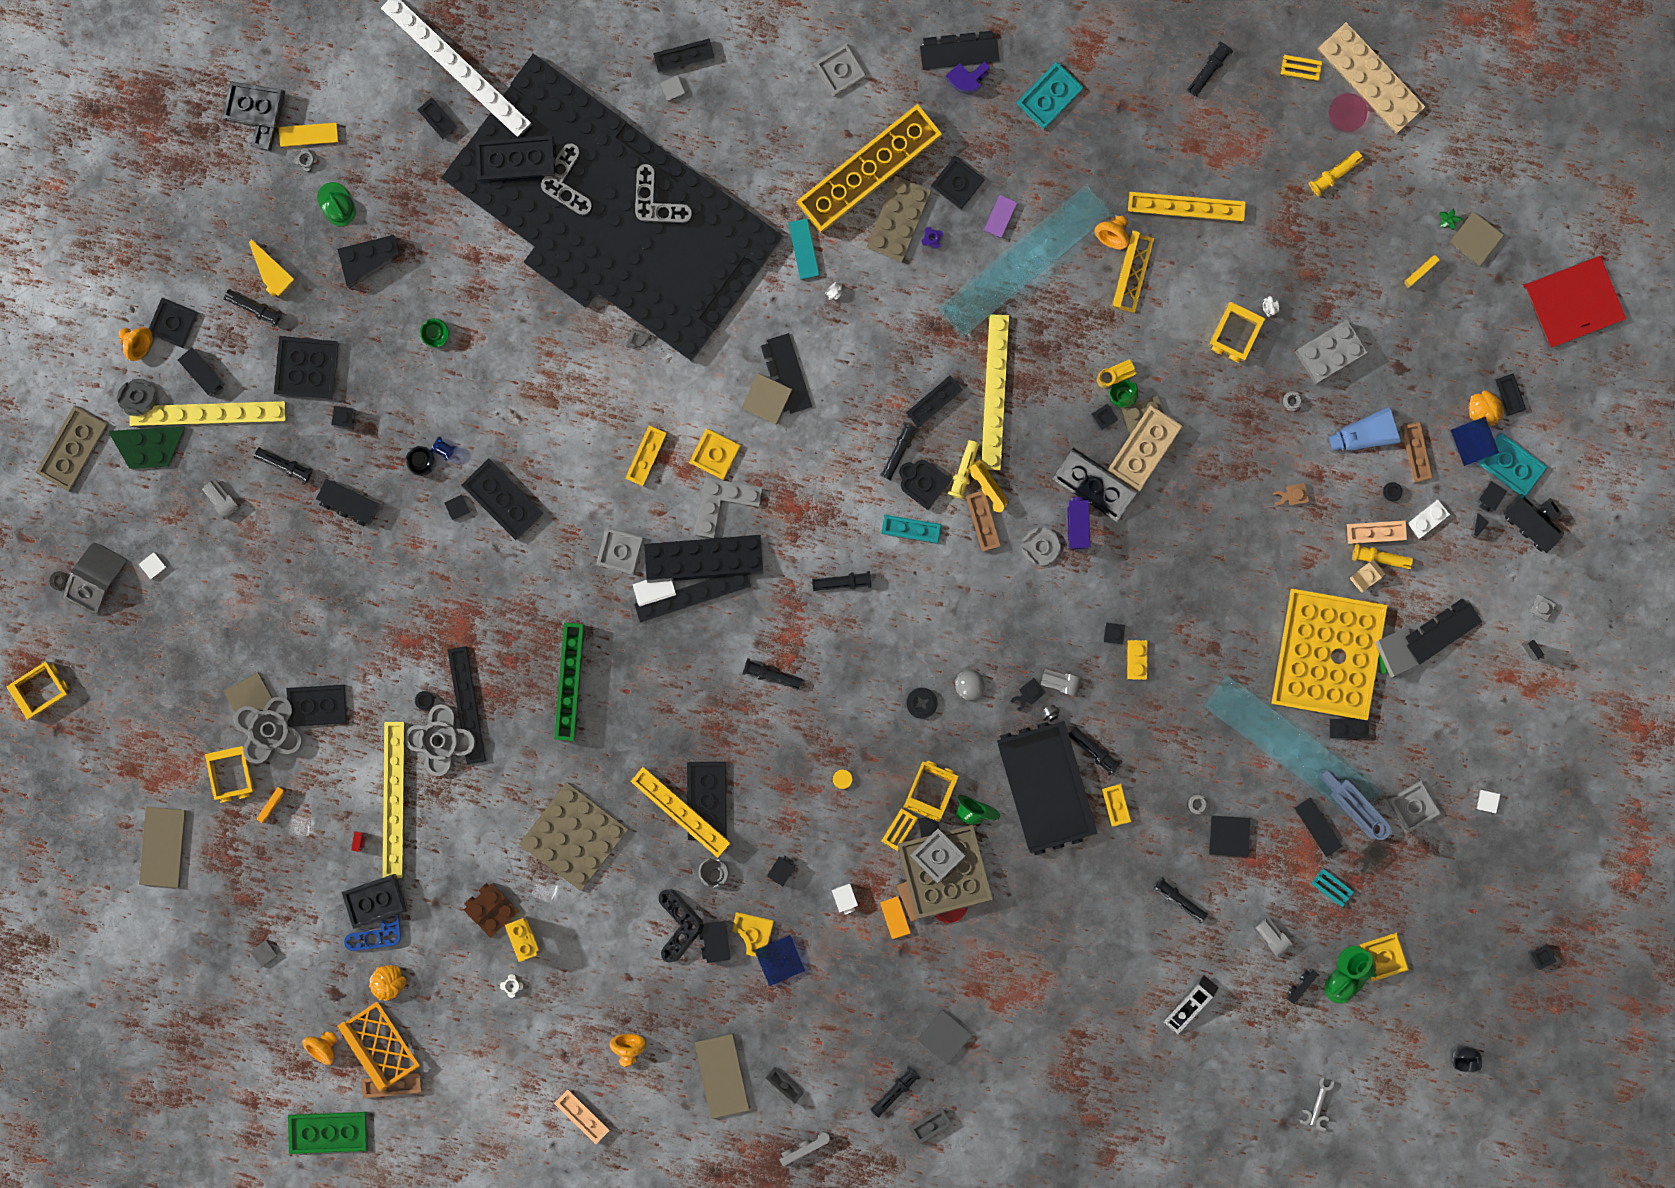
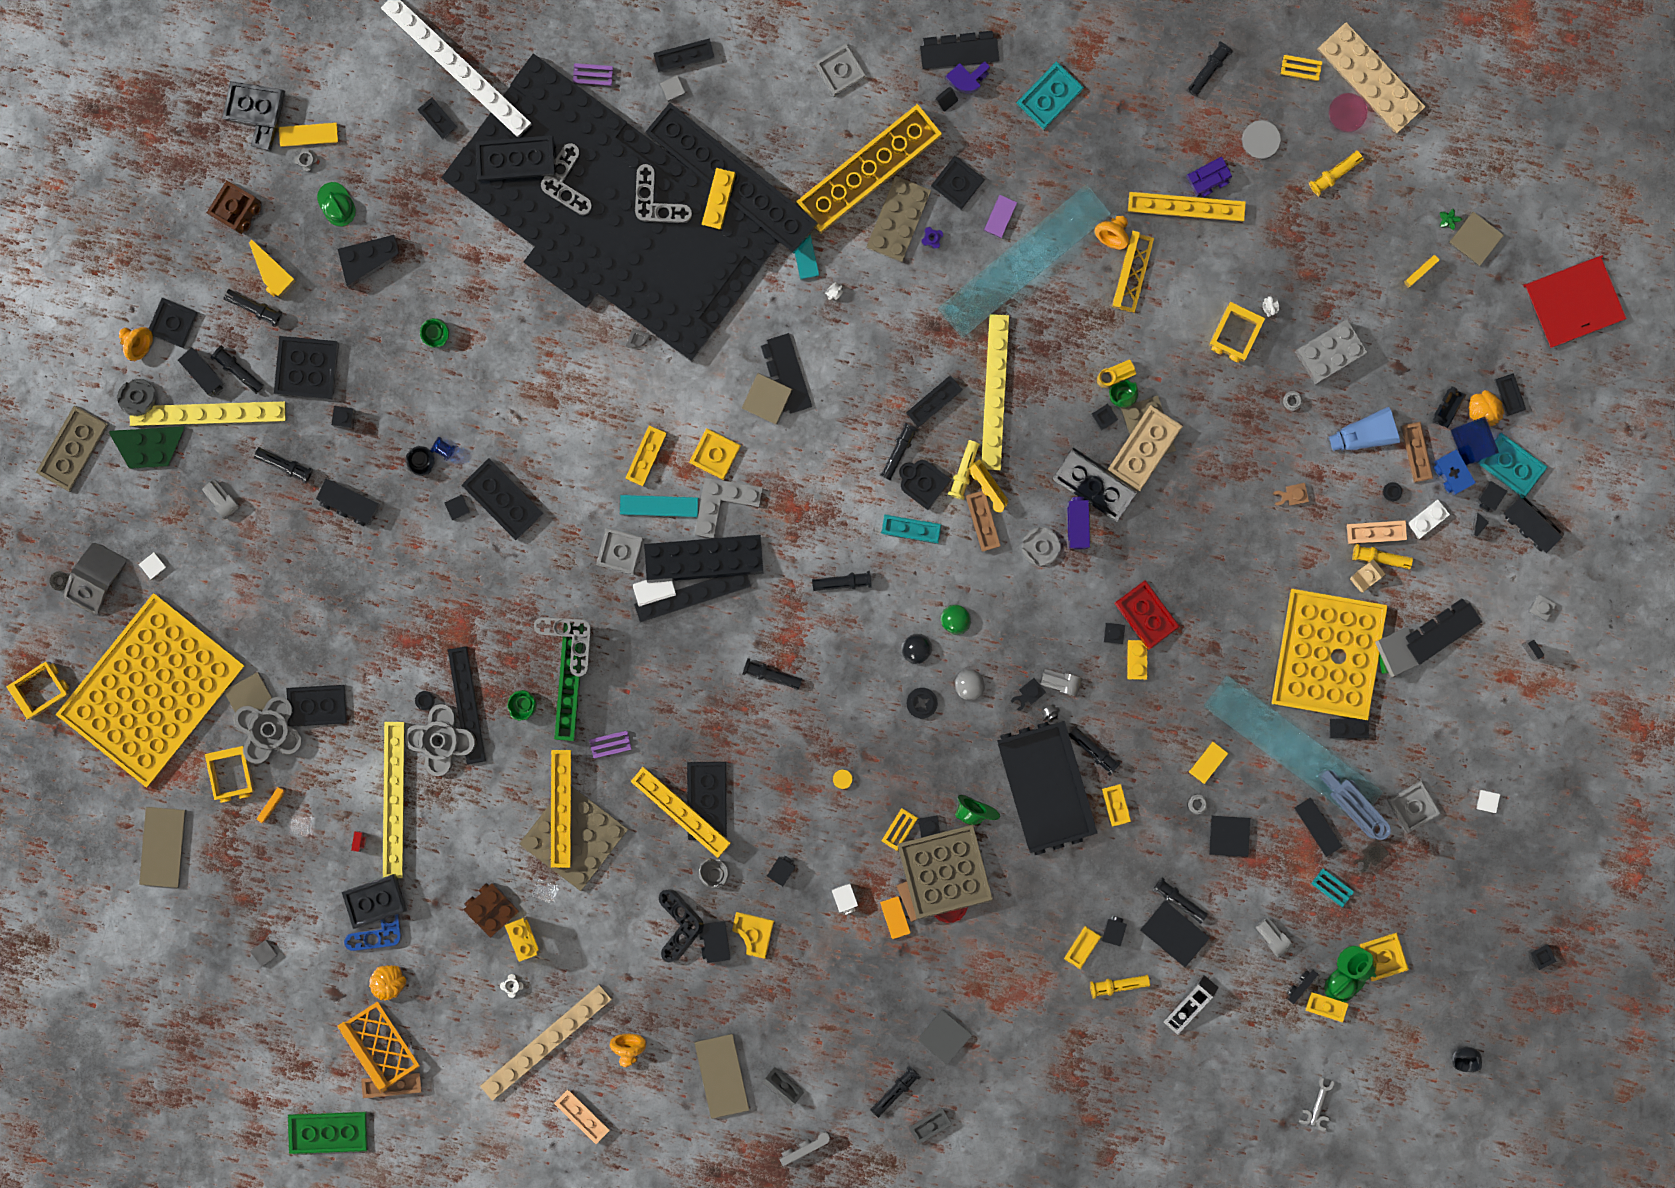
light orange hair [302,1031,337,1065] -> none
clear blue tile [754,935,805,986] -> none
yellow window [903,761,959,822] -> none
light grey plate [910,829,965,884] -> none
black plate [1542,498,1562,521] -> none
none -> yellow plate [56,593,245,788]
none -> reddish brown plate [206,180,262,235]
none -> black pin [210,345,264,394]
none -> tan plate [480,984,612,1101]
none -> green hair [507,690,537,721]
none -> light grey beam [534,617,591,677]
none -> yellow plate [551,750,571,868]
none -> medium lavender tile [573,63,613,86]
none -> medium lavender tile [589,731,632,759]
none -> teal tile [620,495,698,517]
none -> black plate [645,103,818,254]
none -> yellow plate [702,168,736,230]
none -> black hair [902,634,932,664]
none -> black slope [935,87,958,112]
none -> green hair [940,605,972,635]
none -> yellow tile [1064,926,1101,969]
none -> yellow pin [1090,974,1150,999]
none -> black brick [1101,916,1127,947]
none -> red tile [1114,580,1180,650]
none -> black tile [1140,900,1210,968]
none -> dark purple brick [1186,156,1232,198]
none -> yellow tile [1189,741,1228,784]
none -> light grey tile [1241,120,1281,160]
none -> yellow plate [1305,992,1348,1022]
none -> black hinge [1433,386,1466,428]
none -> blue brick [1433,449,1476,495]

